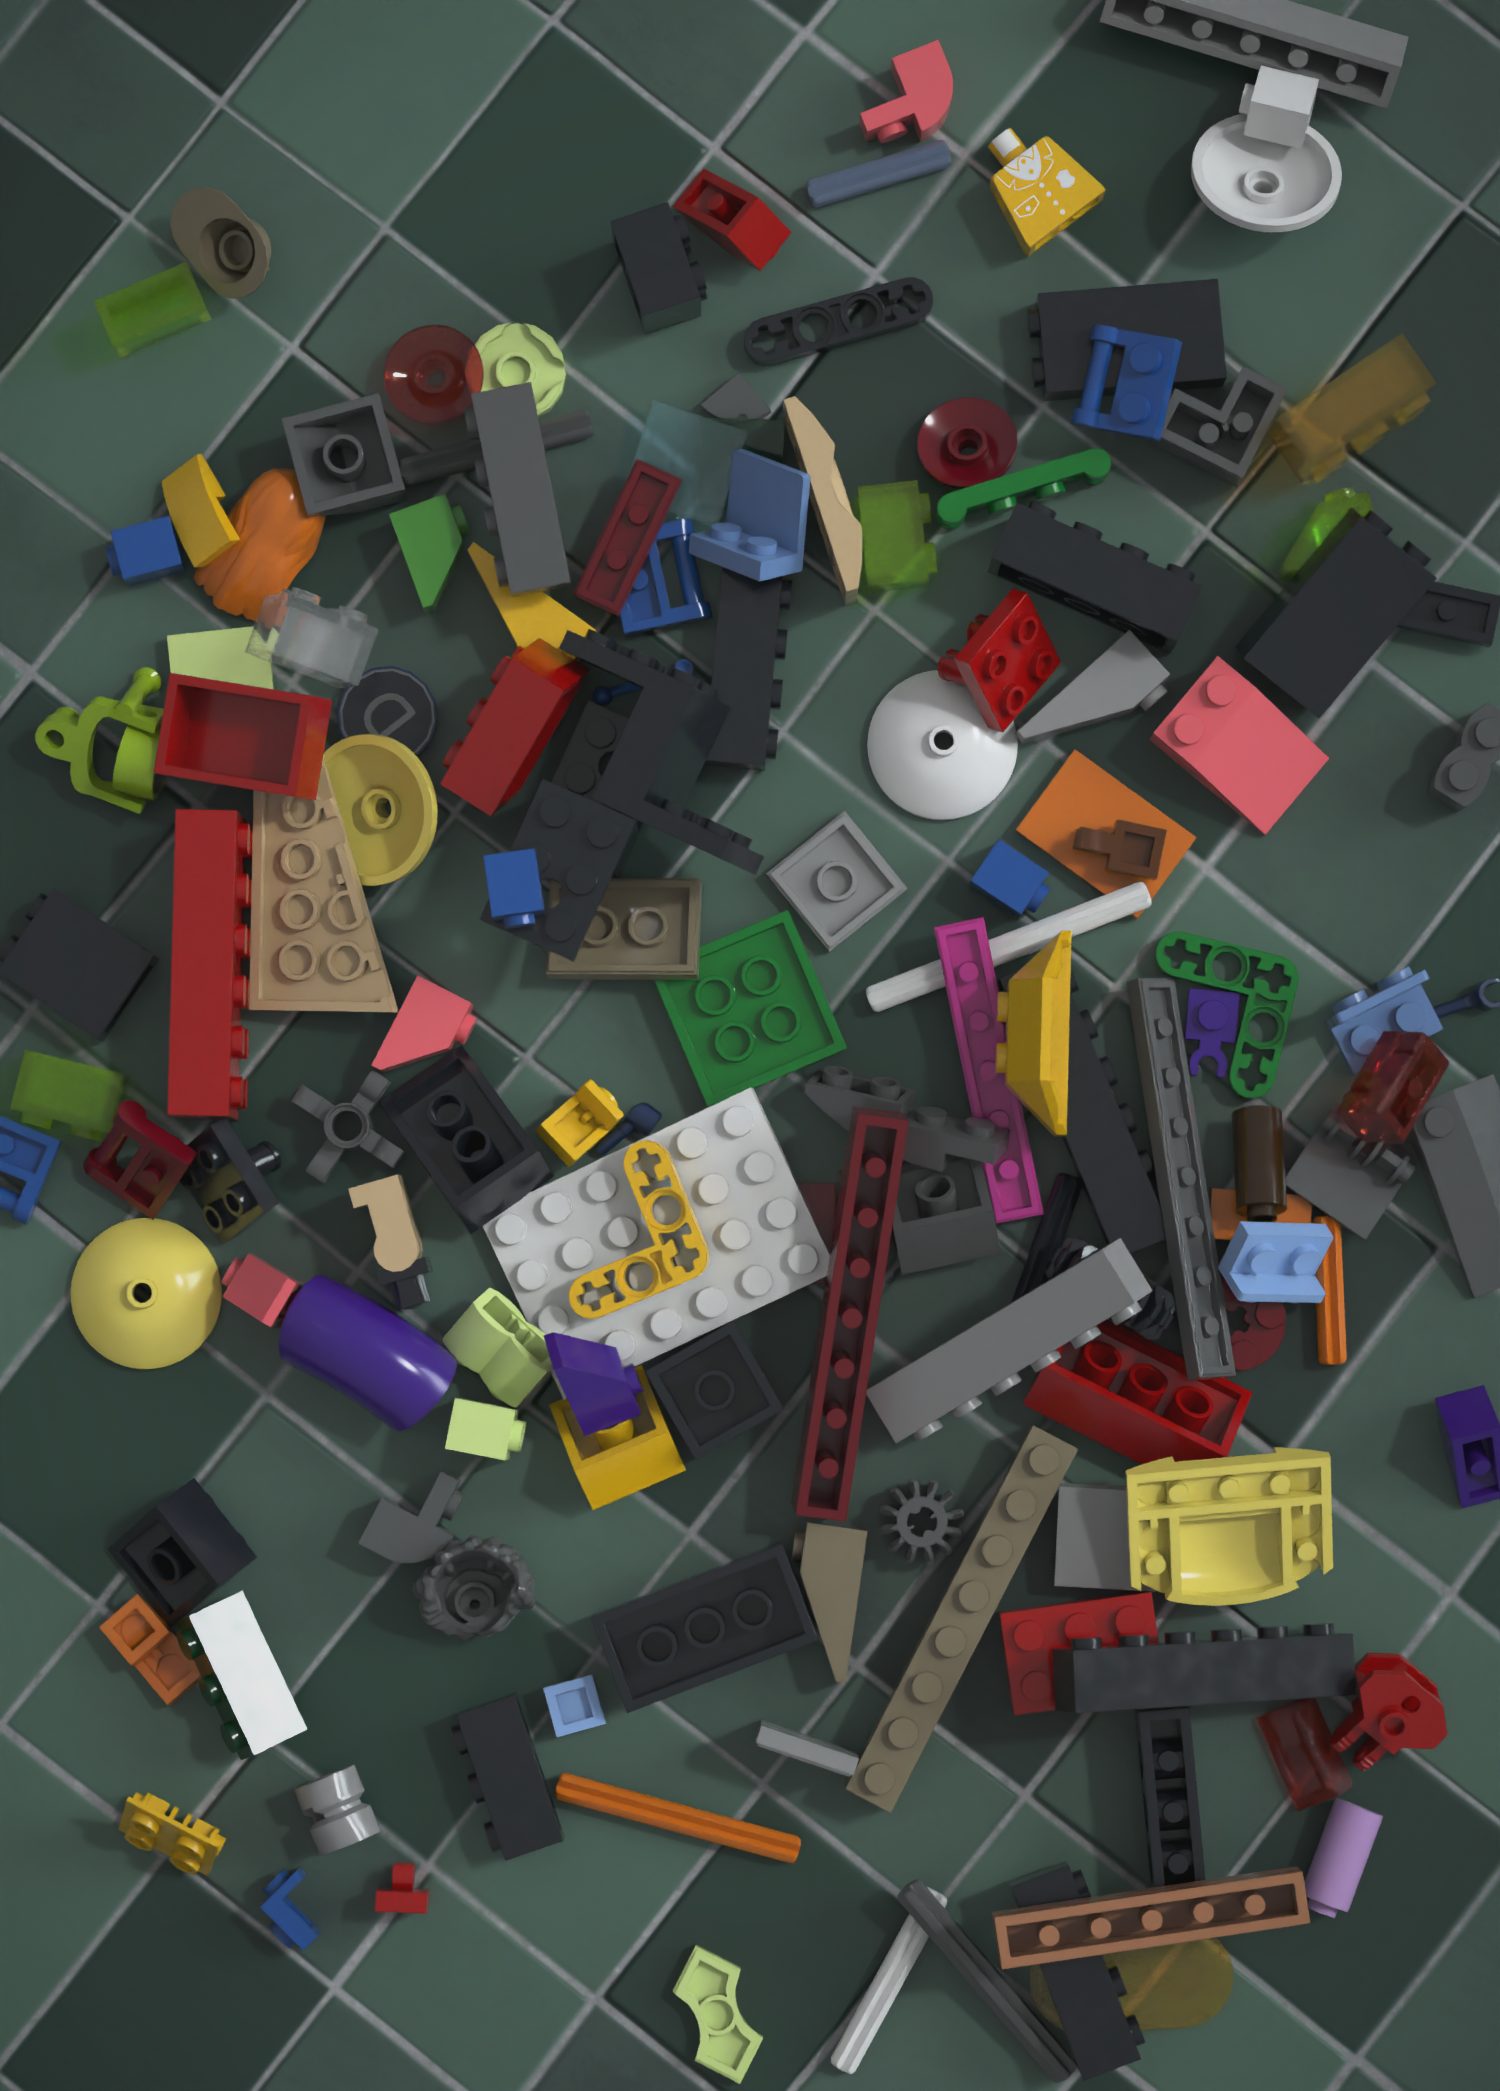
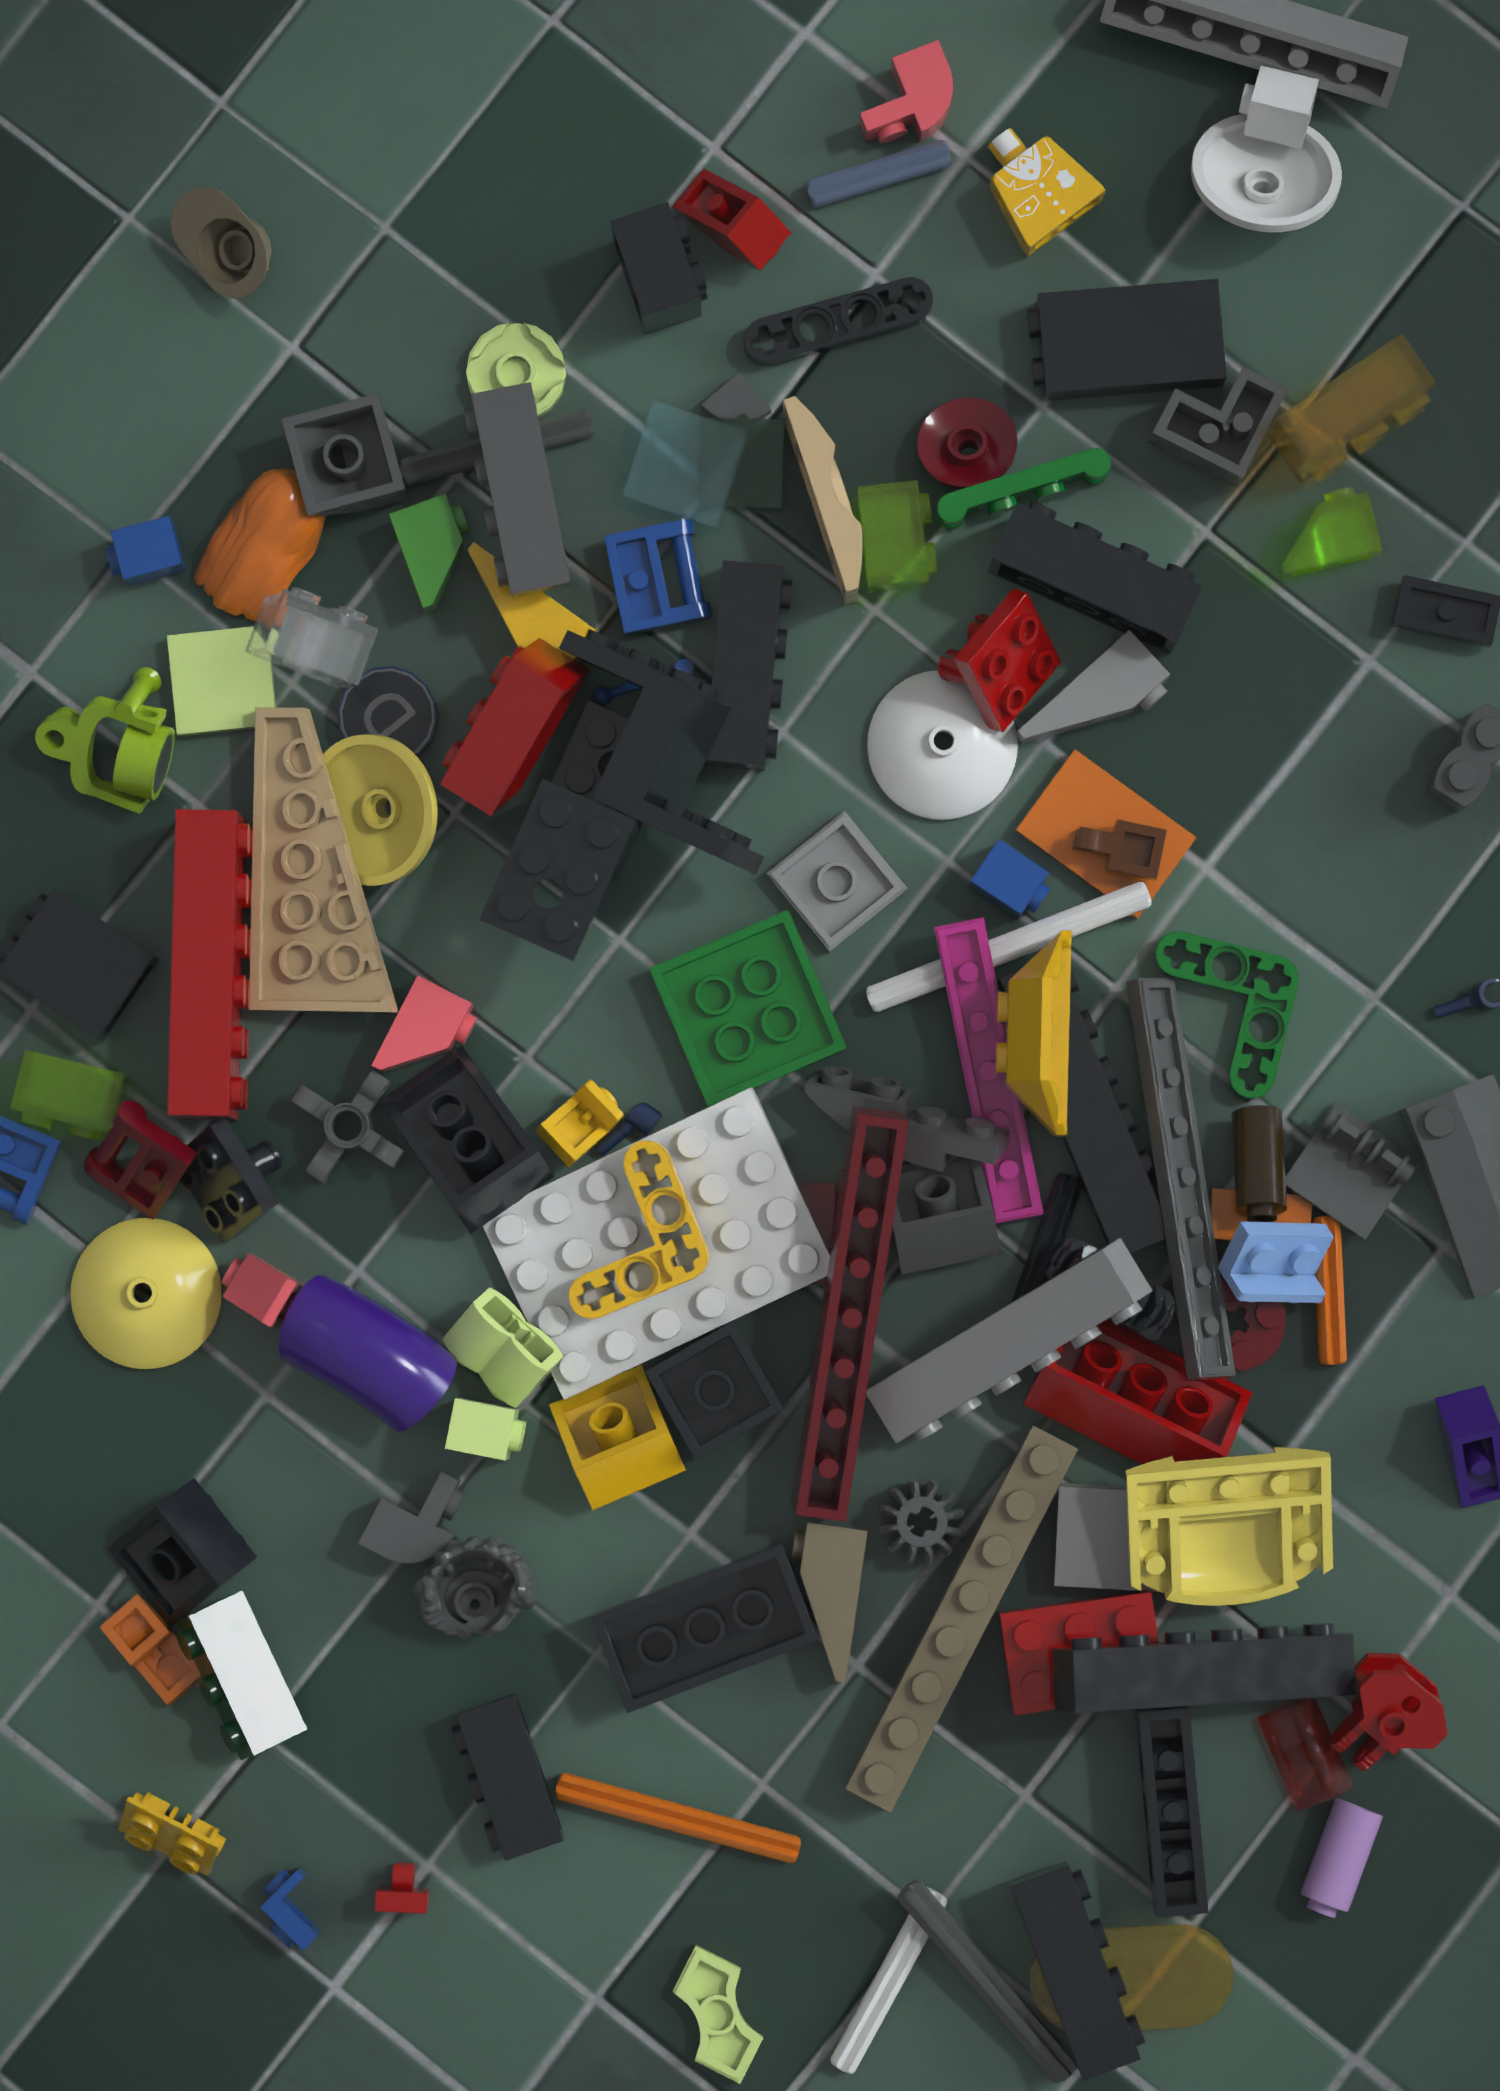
clear neon green piece [93,262,212,358] -> none
red piece [154,673,332,800] -> none
yellow slope [161,454,240,568] -> none
light grey wheel [293,1764,381,1856] -> none
tan hips [348,1175,433,1310] -> none
clear red dish [384,325,484,424] -> none
blue brick [483,848,545,928] -> none
light blue plate [543,1674,606,1737] -> none
dark purple slope [544,1332,644,1436] -> none
dark tan tile [546,878,702,980] -> none
dark red tile [573,459,683,618] -> none
medium blue bracket [689,449,810,581] -> none
light grey tile [756,1719,859,1777] -> none
nougat brick [992,1866,1310,1969] -> none
blue plate [1071,324,1182,441] -> none
coral slope [1149,656,1329,836] -> none
dark purple plate [1184,988,1240,1078] -> none
black brick [1235,507,1437,719] -> none
medium blue bracket [1324,967,1443,1075] -> none
clear red brick [1337,1031,1449,1144] -> none

